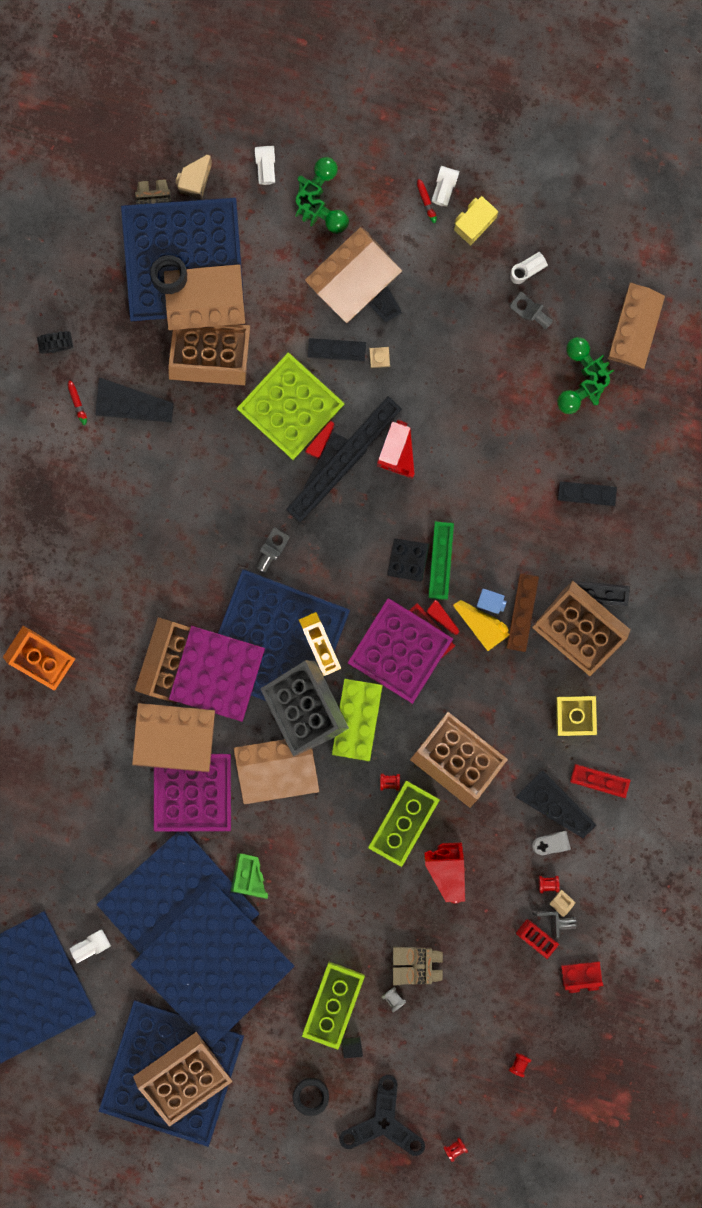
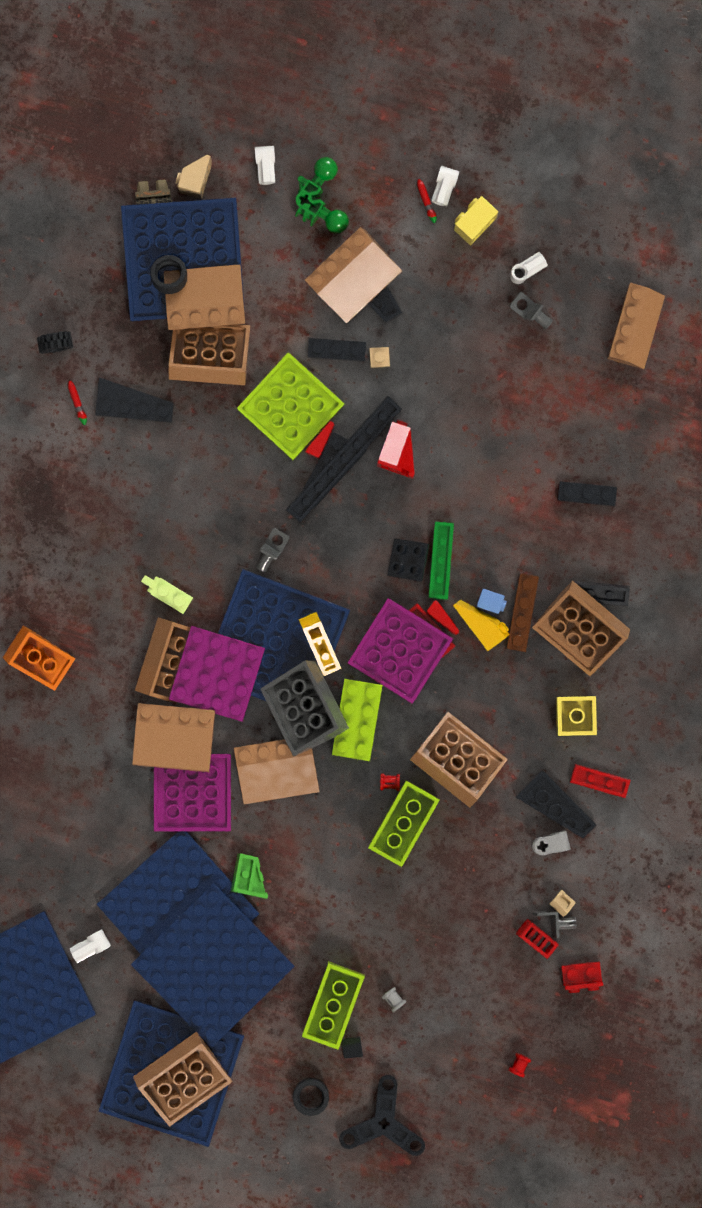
dark tan hips [393,946,443,985] -> none
red slope [424,843,465,903] -> none
red bush [443,1137,468,1162] -> none
red bush [539,876,560,893] -> none
green piece [557,337,614,414] -> none
none -> yellowish green hinge [141,575,193,614]

